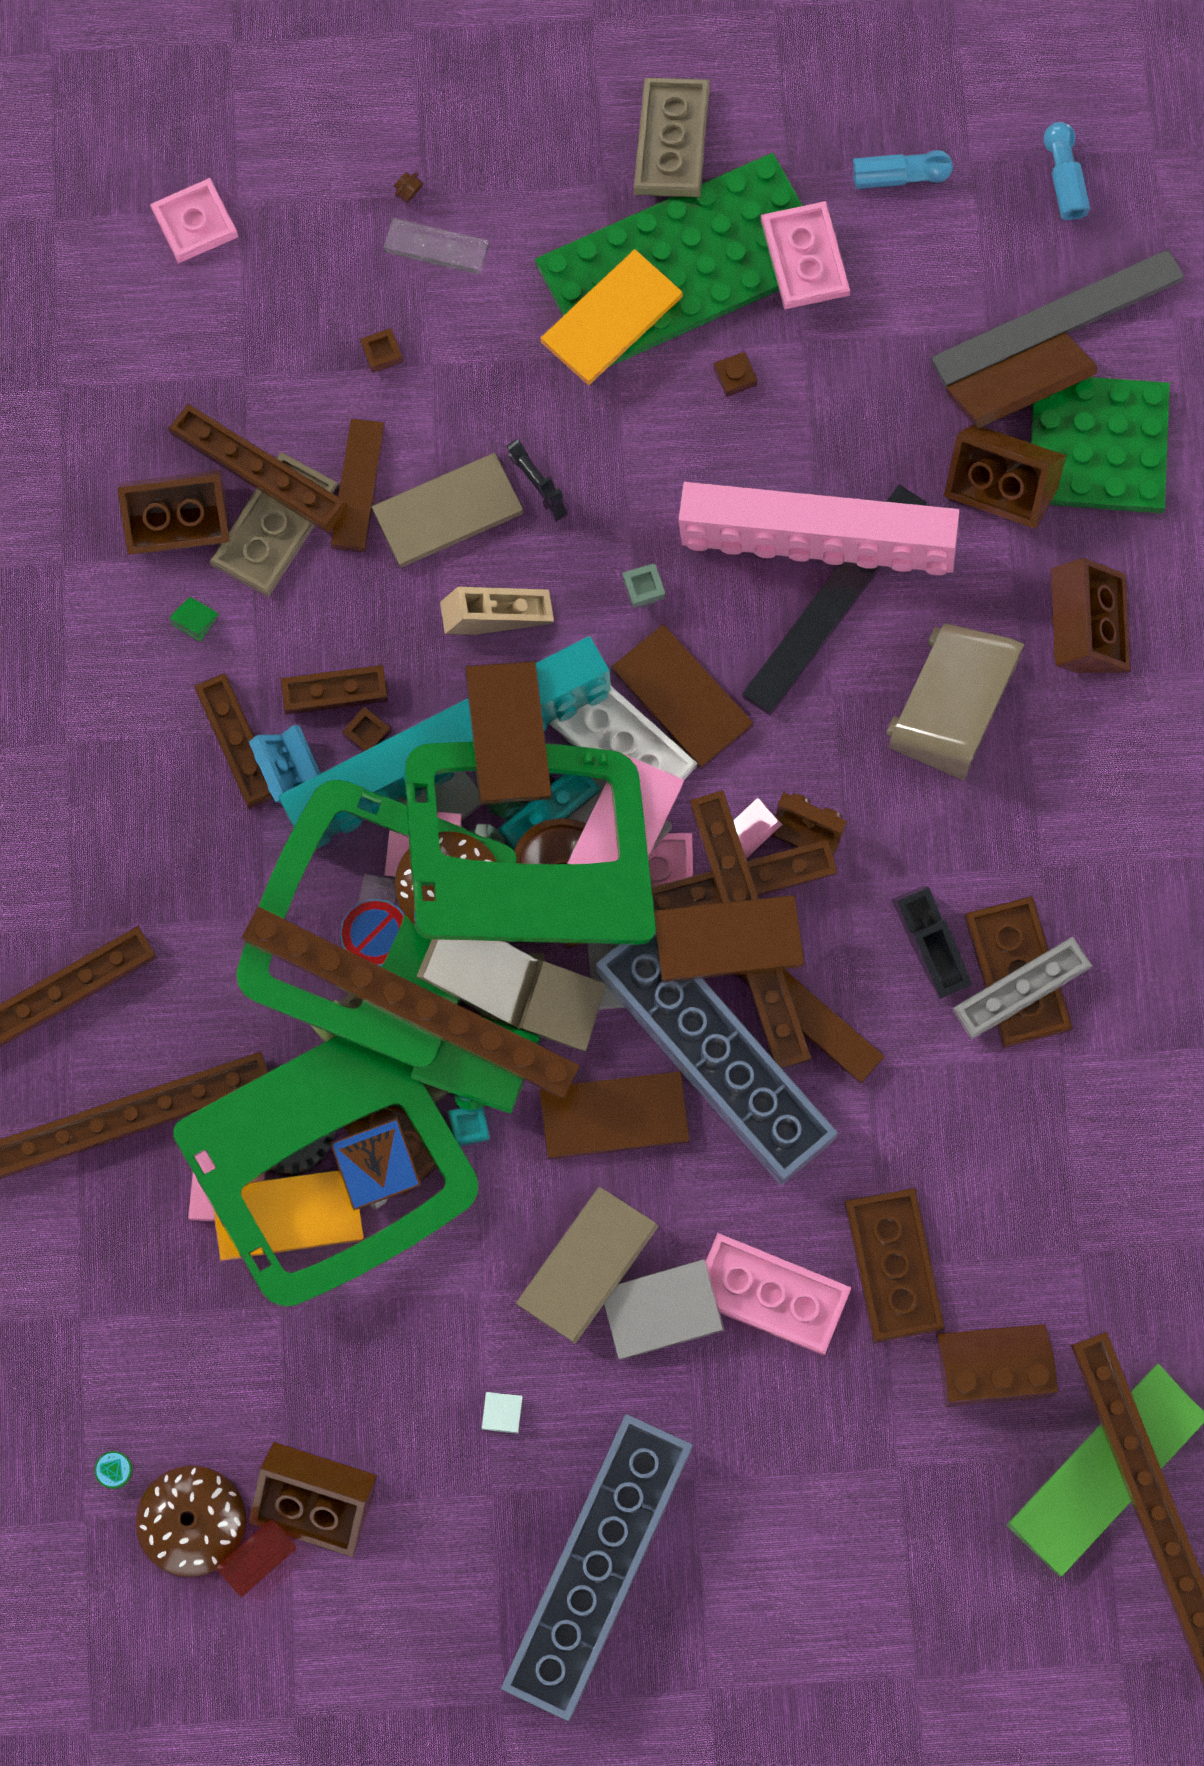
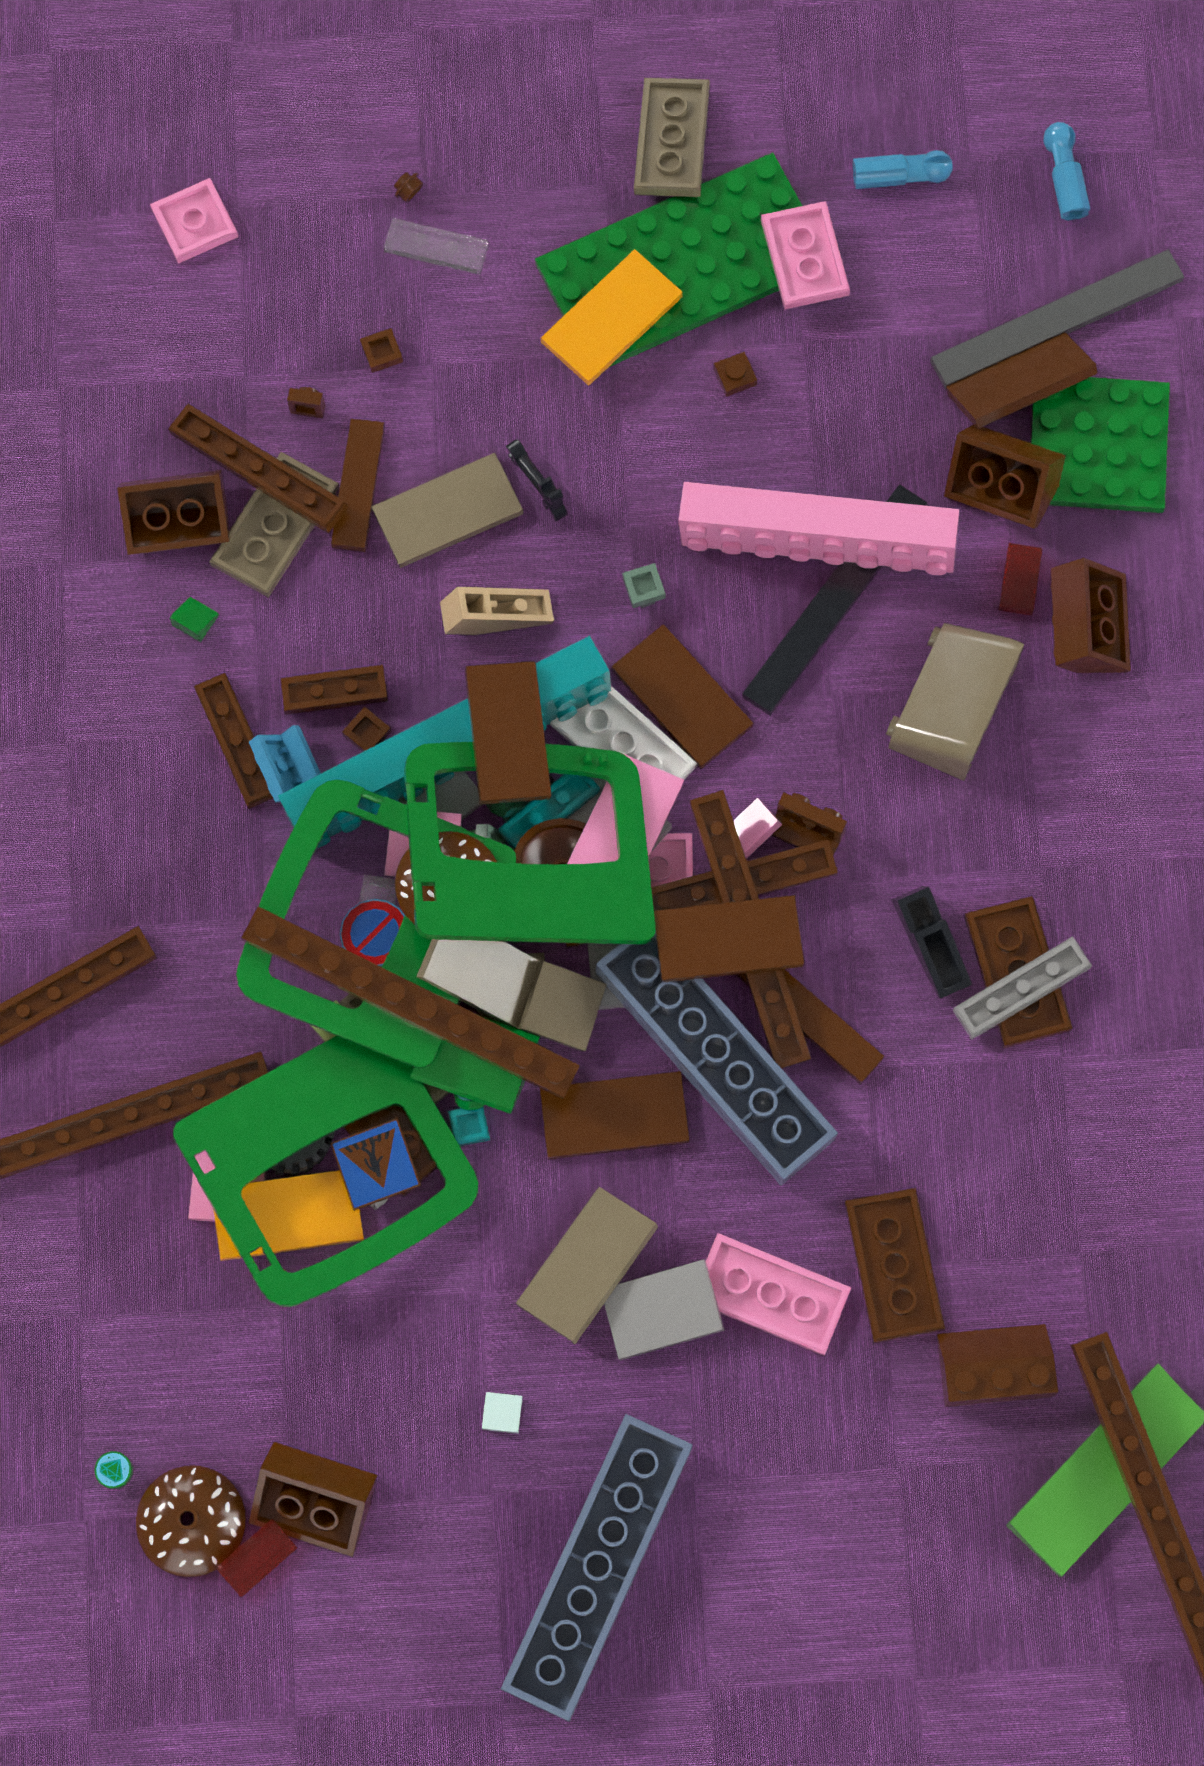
none -> reddish brown plate [287,387,326,419]
none -> clear red tile [998,543,1043,616]

